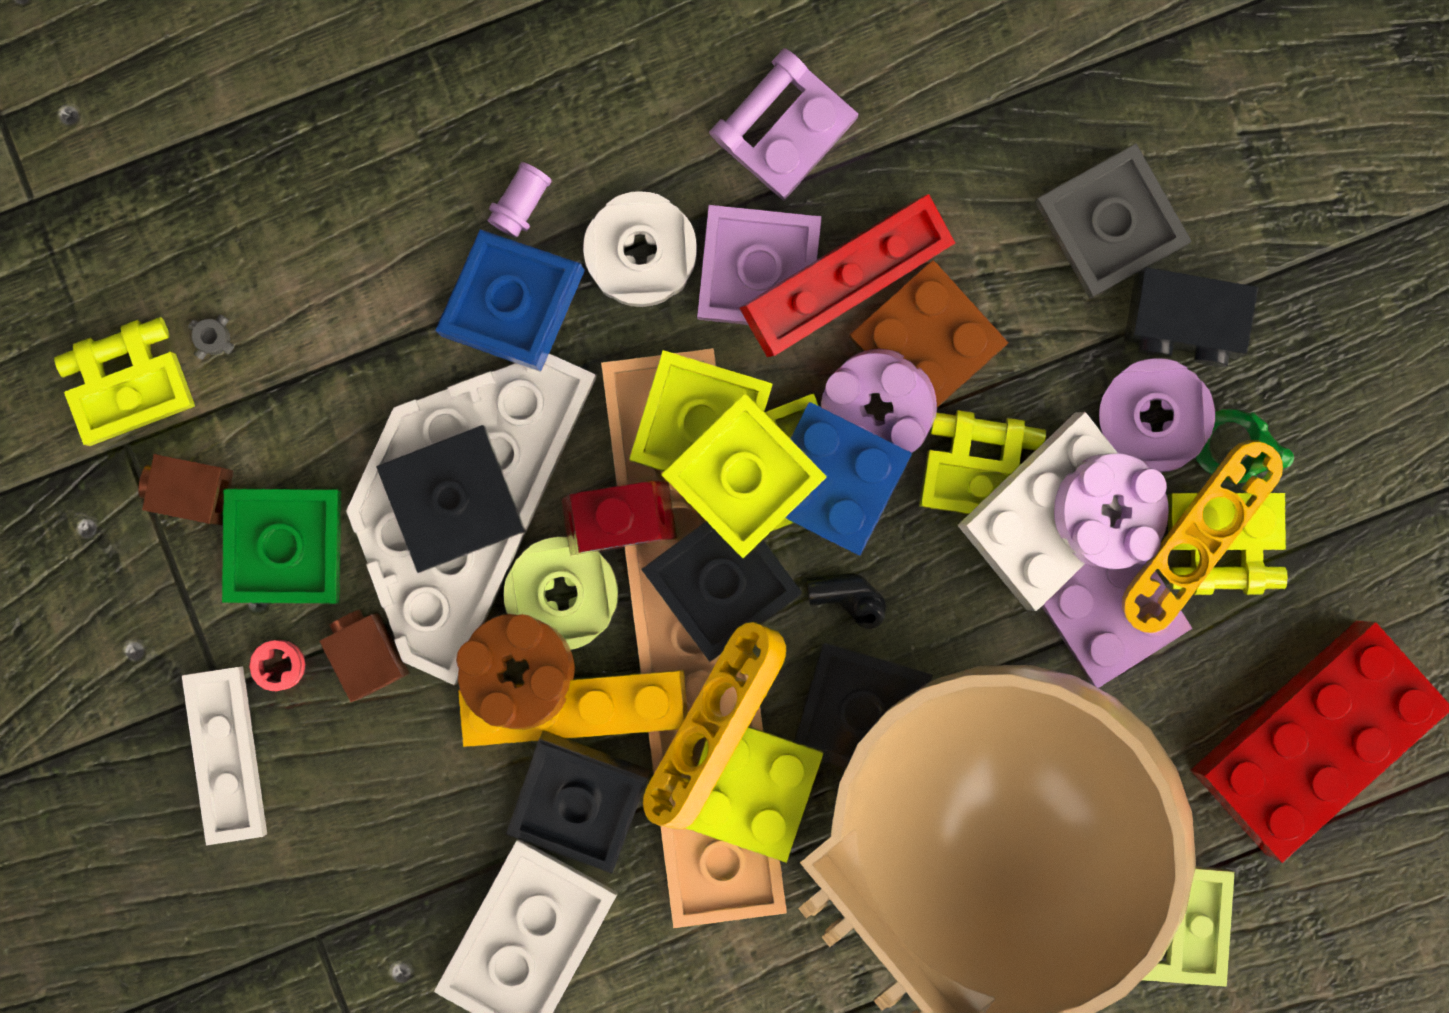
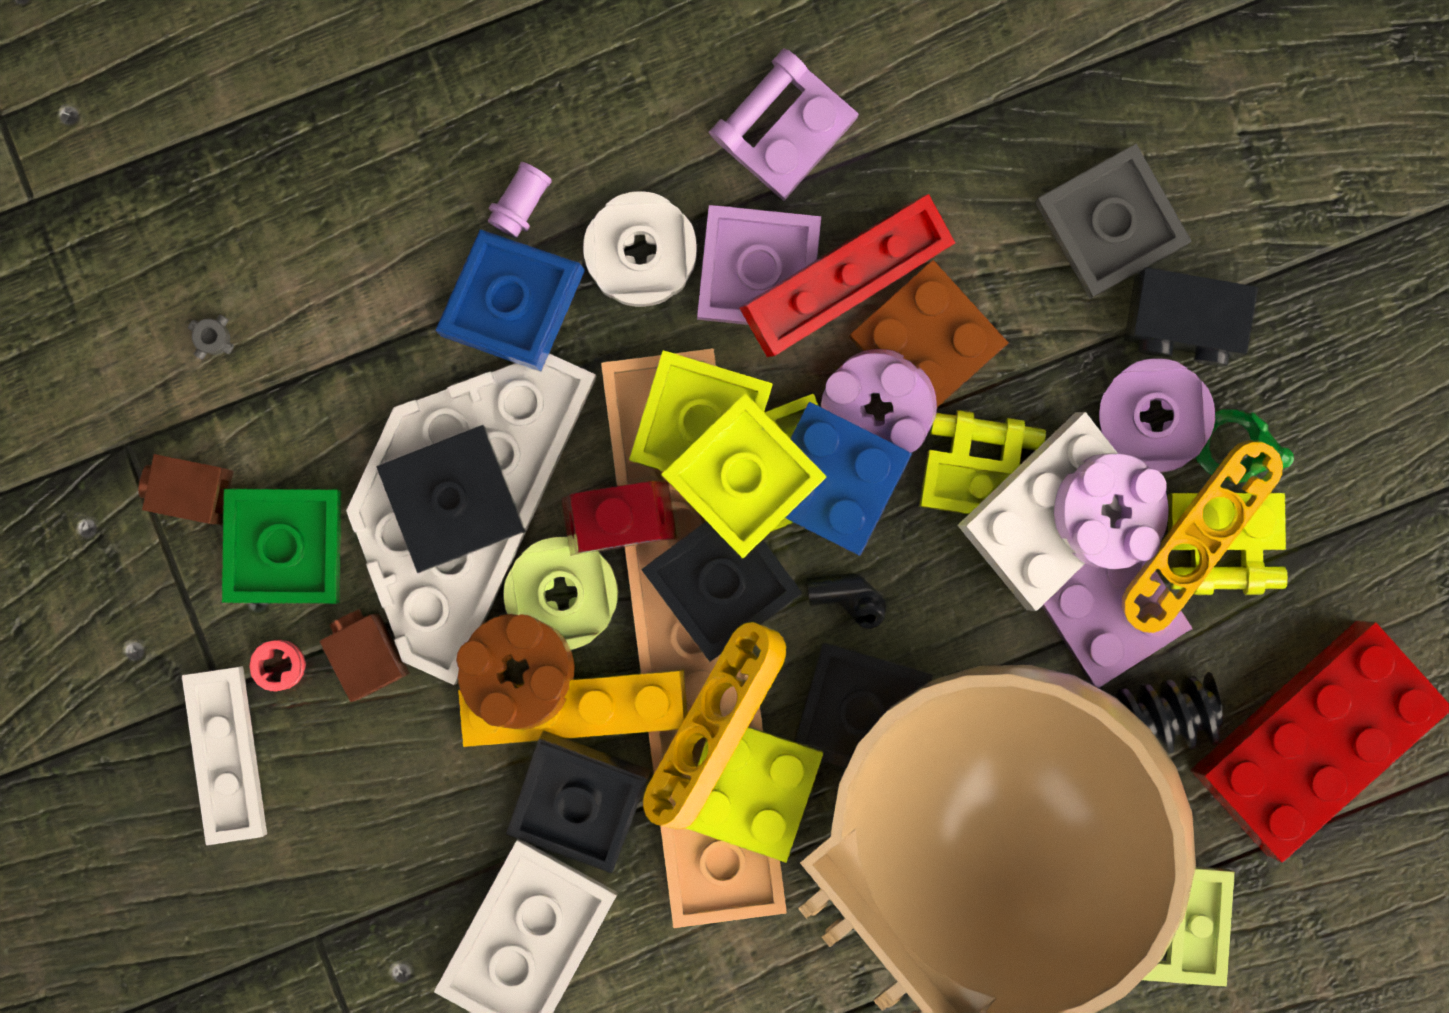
neon yellow plate [54,317,195,446] -> none
none -> black piece [1115,672,1223,754]

